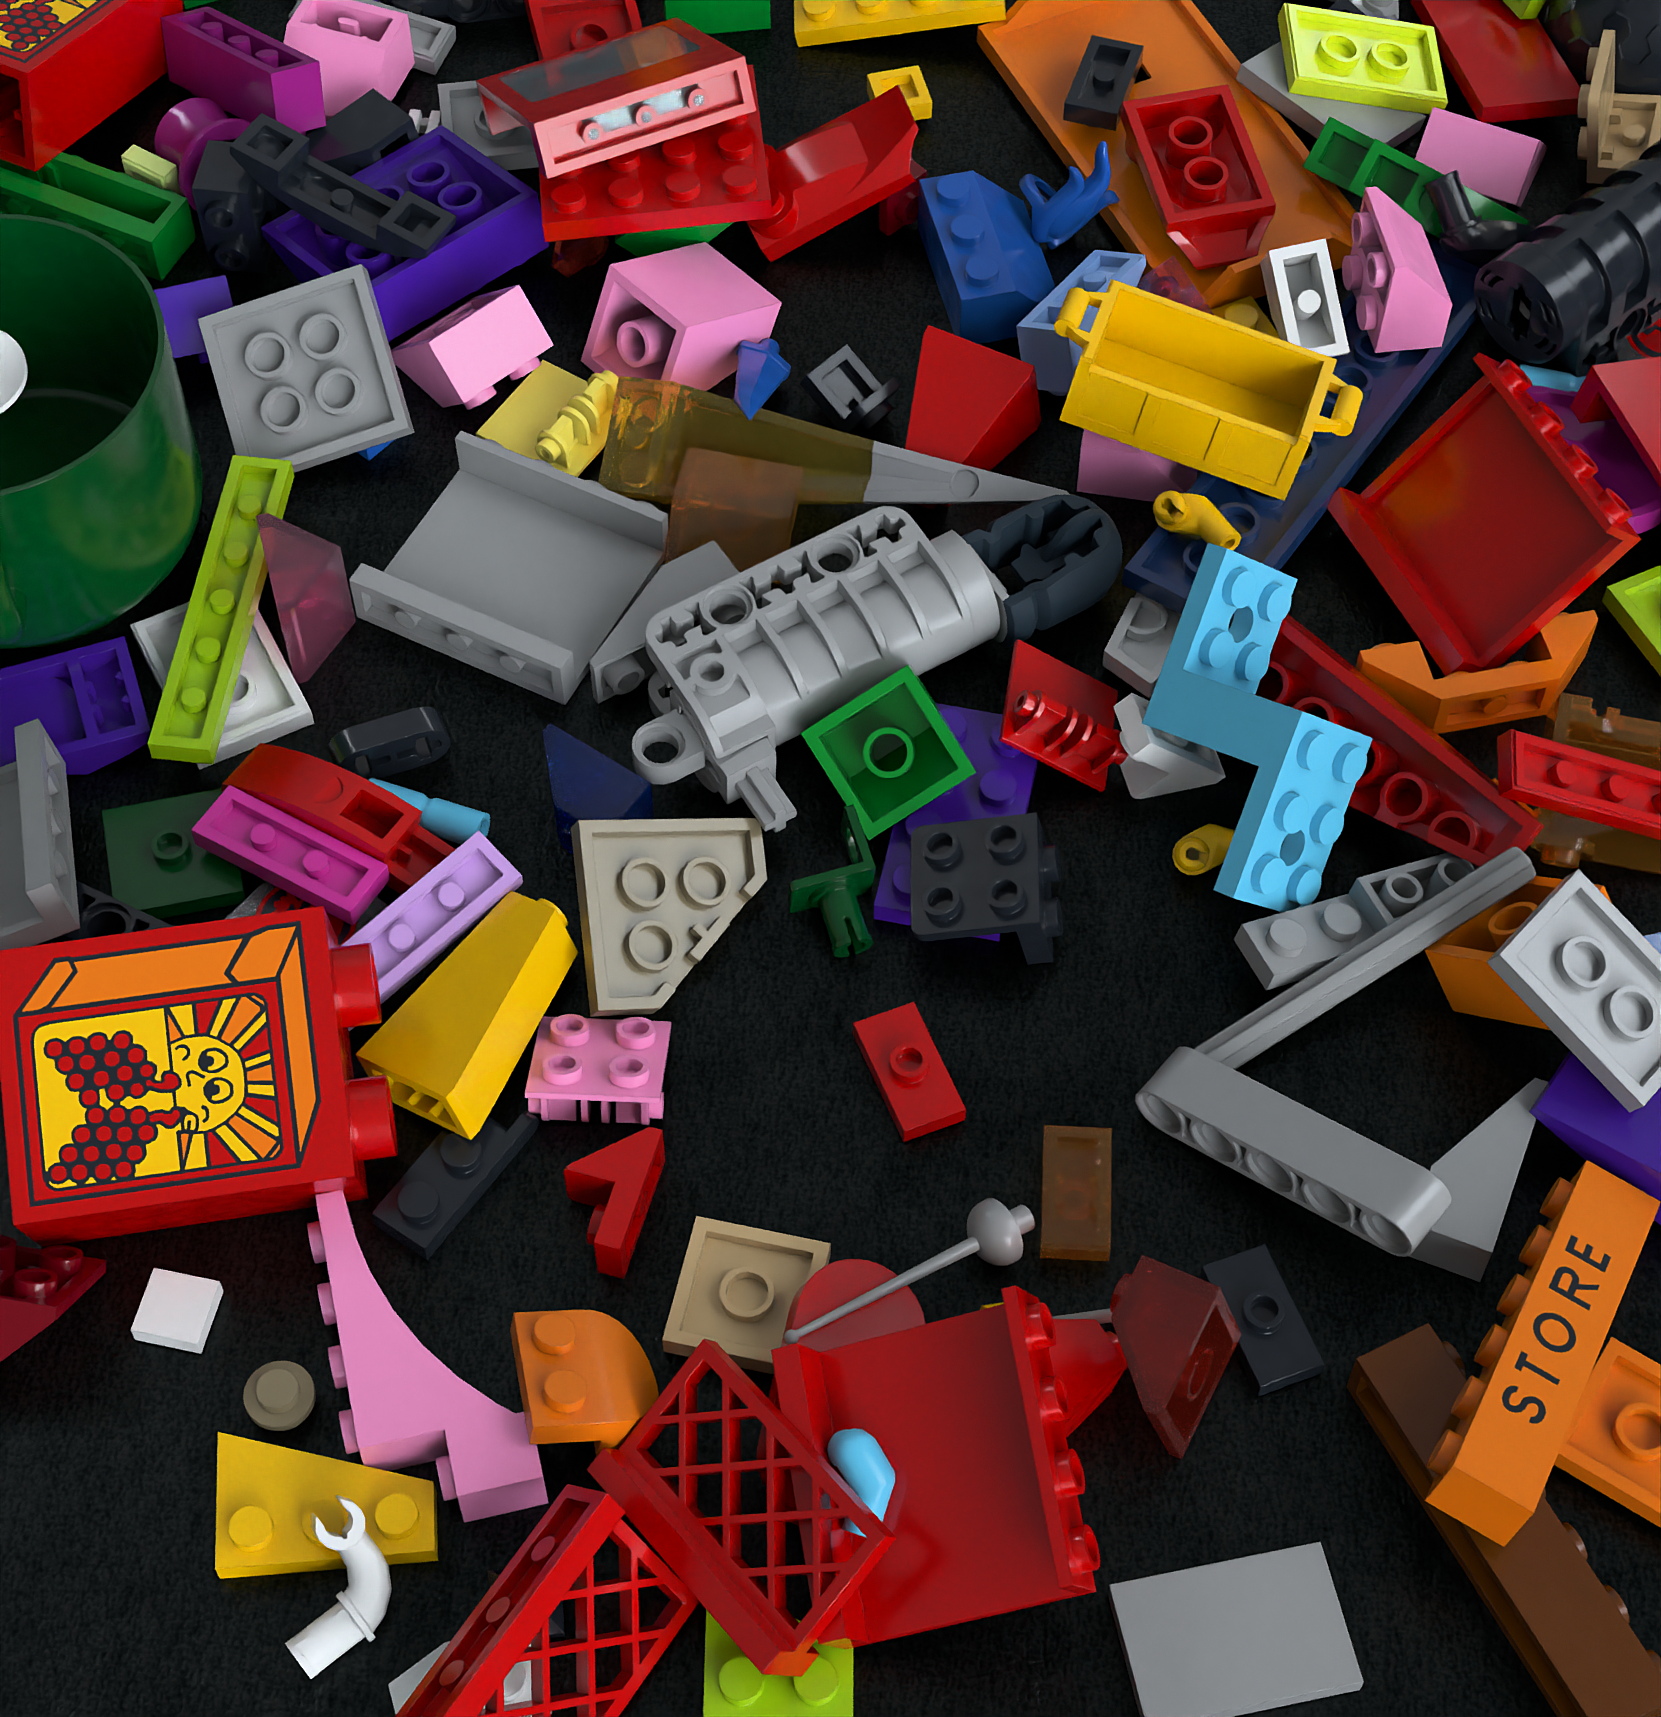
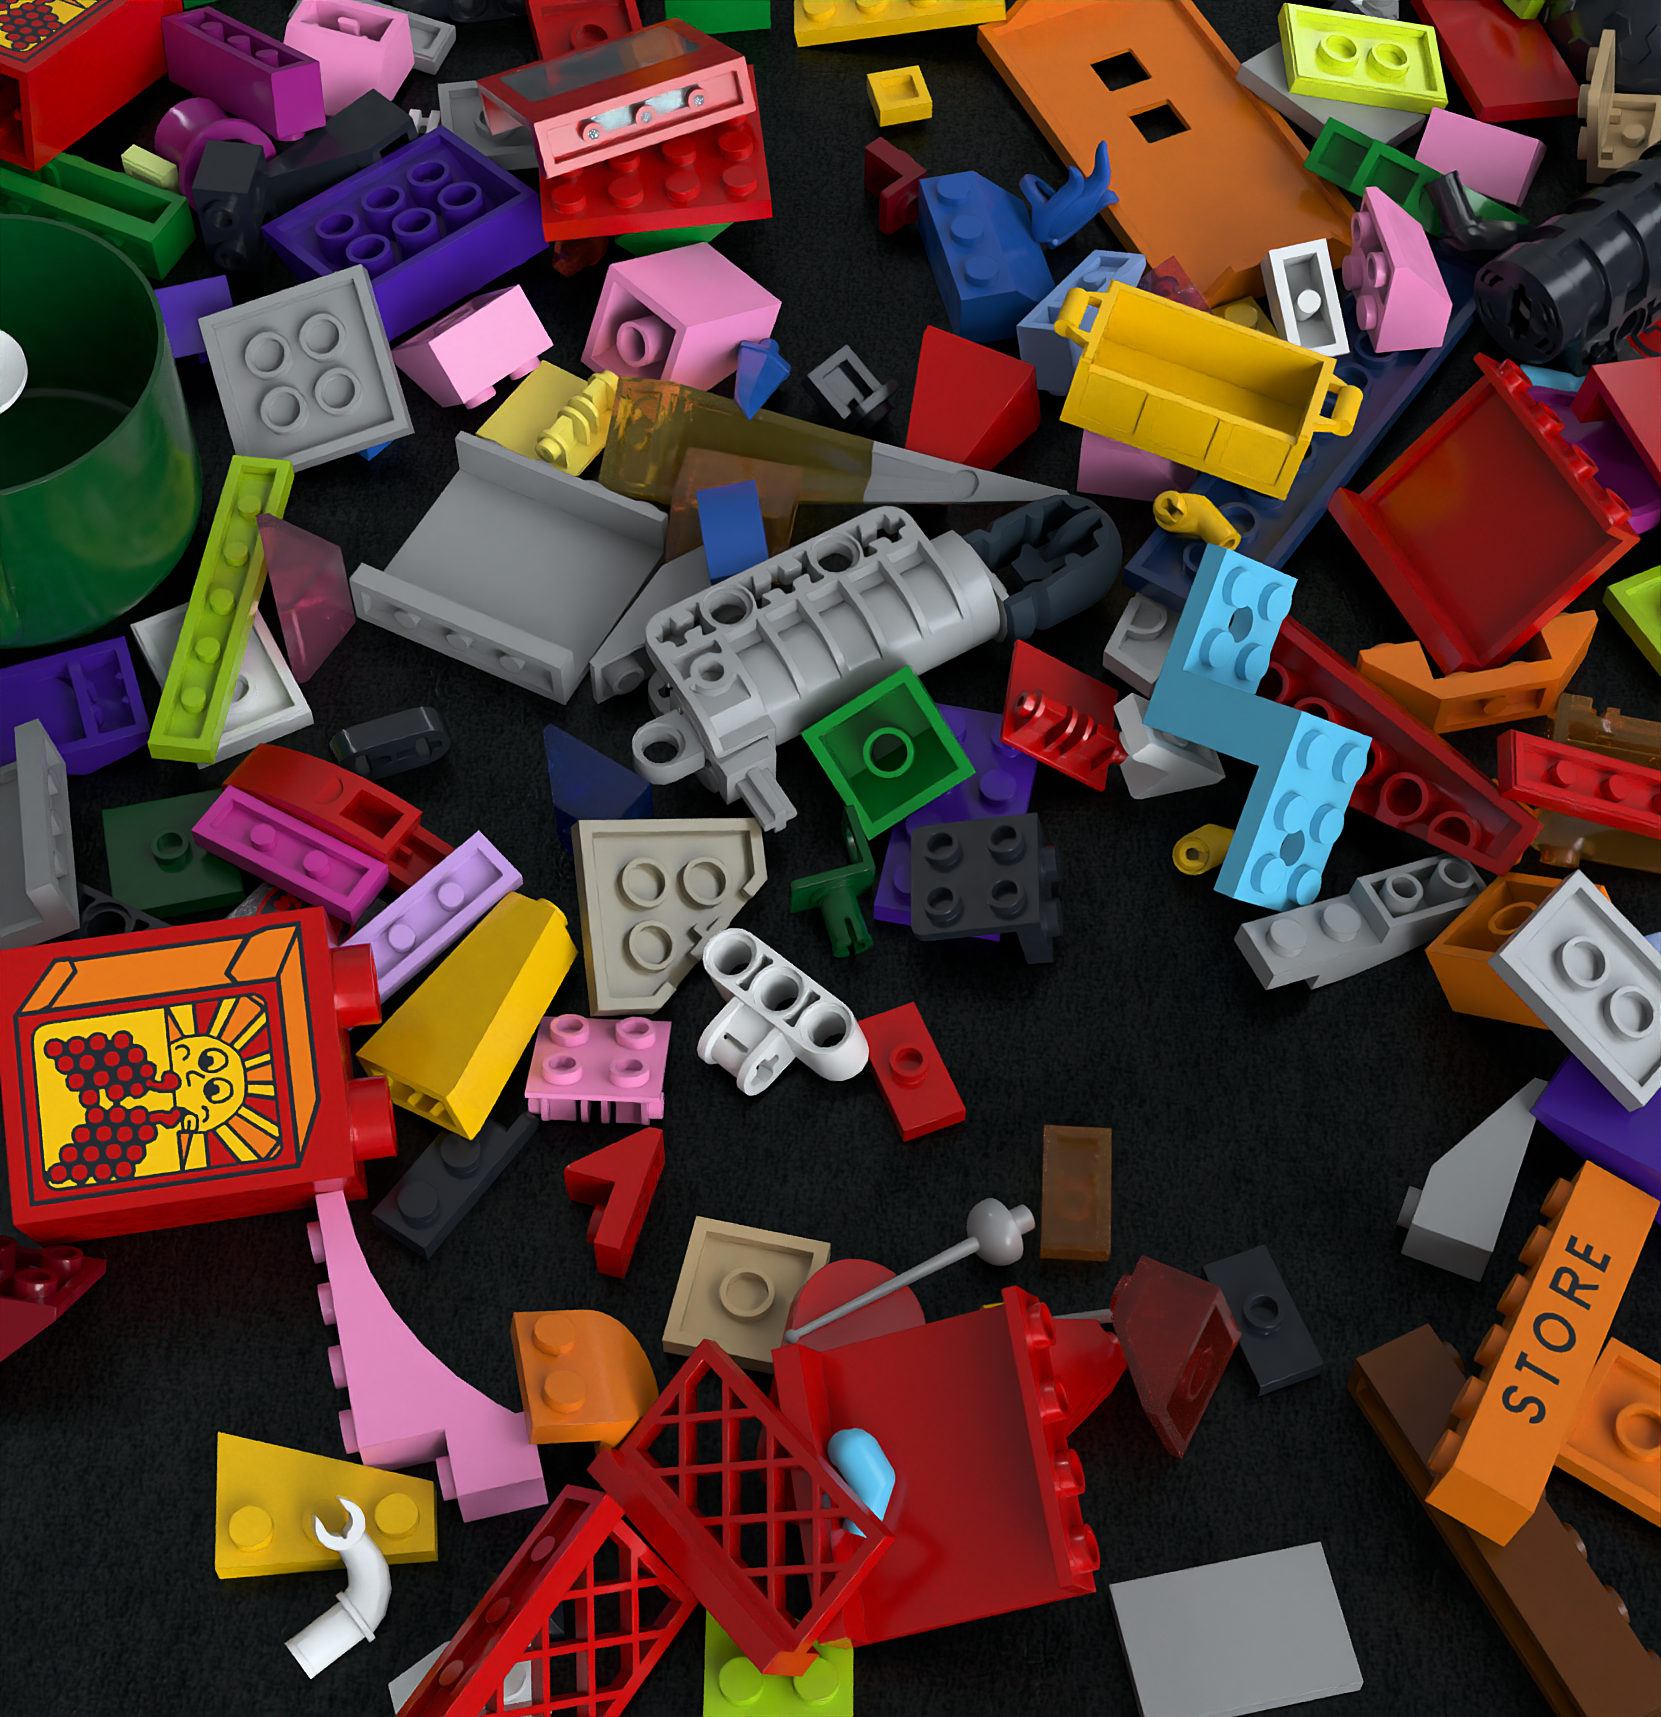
white tile [131,1268,224,1354] -> none
black slope [230,113,456,258] -> none
dark tan plate [243,1361,316,1431] -> none
medium azure piece [369,778,490,845] -> none
red slope [746,84,919,262] -> none
black plate [1063,35,1144,131] -> none
red slope [1120,84,1276,270] -> none
light grey beam [1135,1047,1452,1257] -> none
light grey axle [1194,847,1536,1070] -> none
none -> blue slope [696,479,769,586]
none -> white piece [697,928,869,1096]

